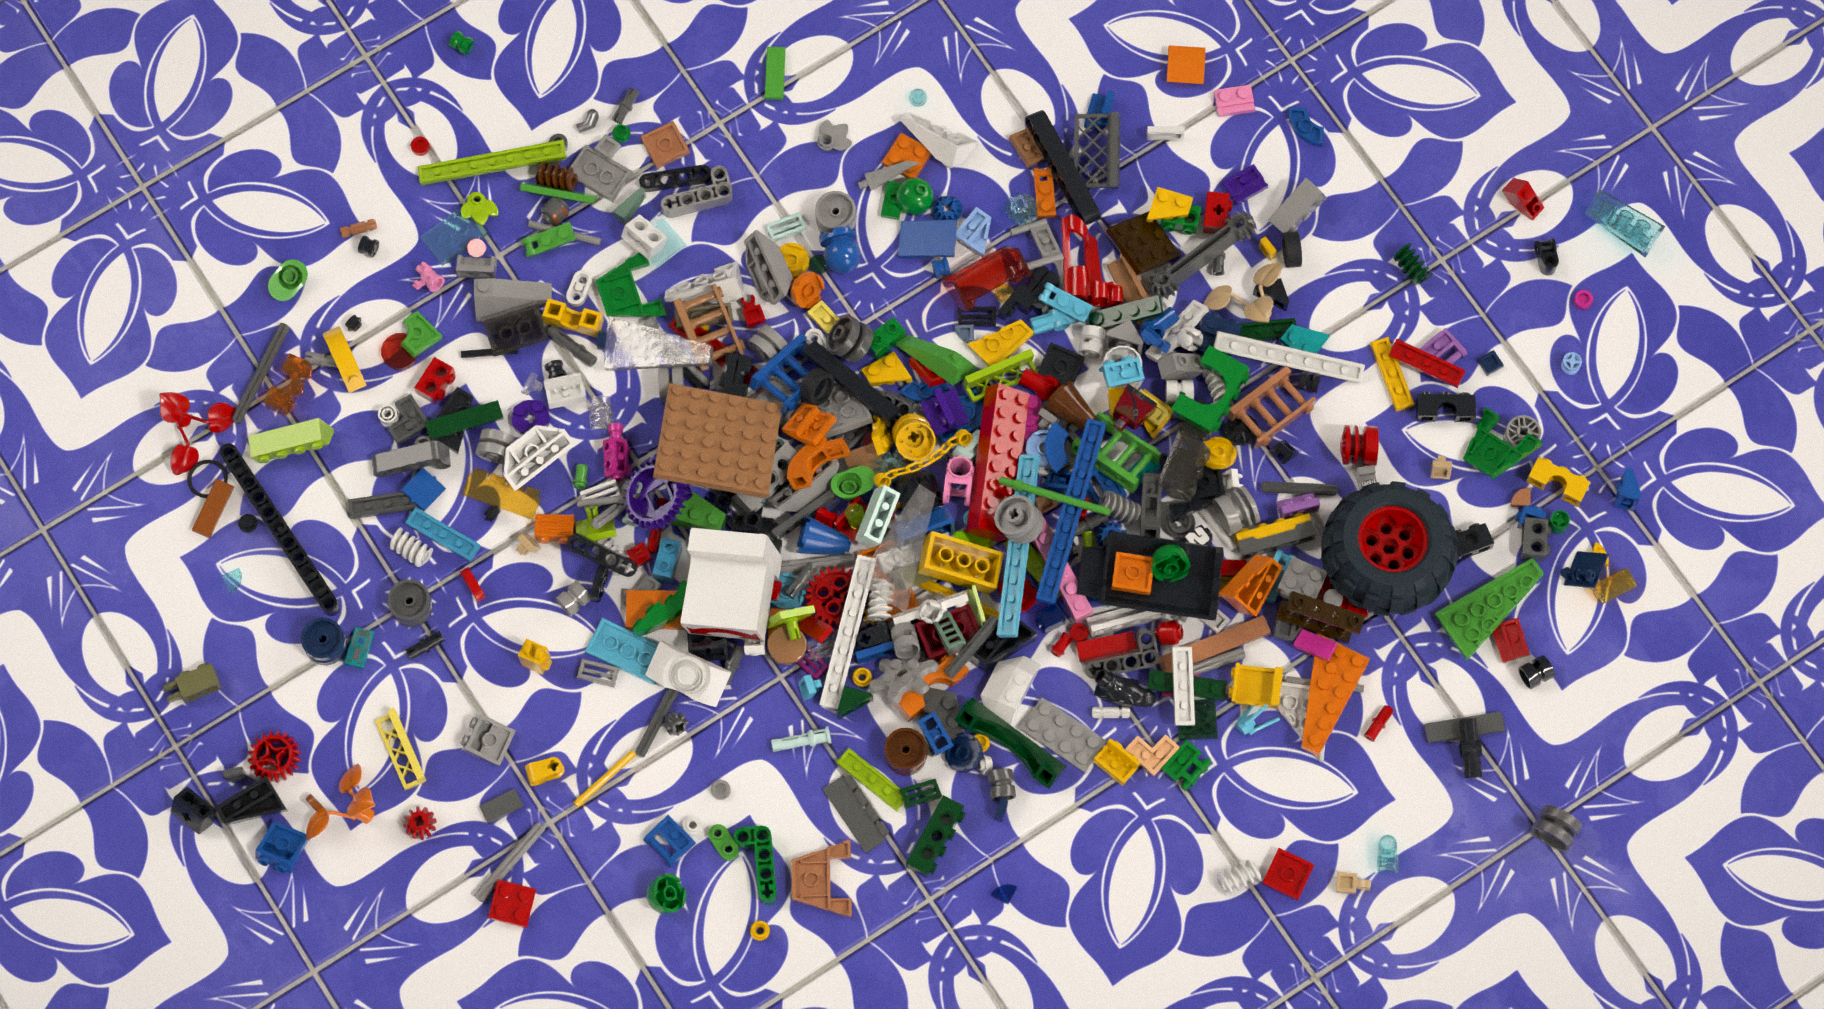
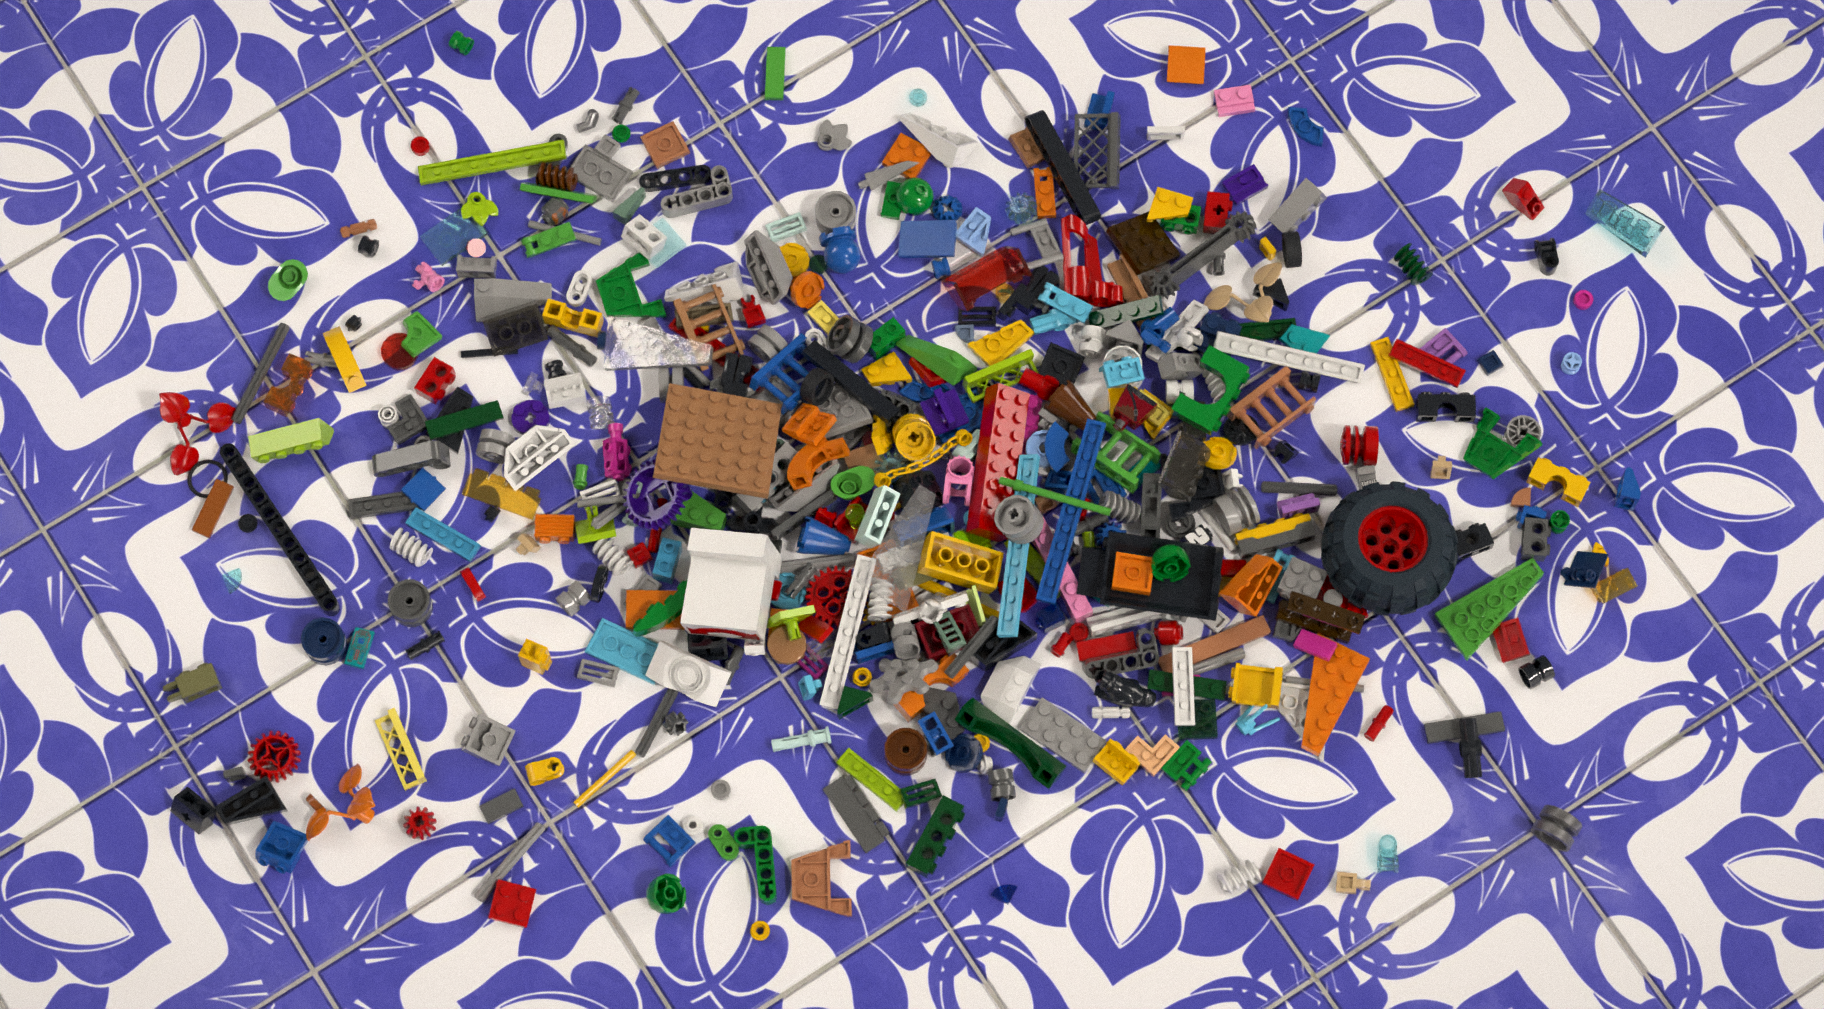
black beam [567,533,638,577] -> none

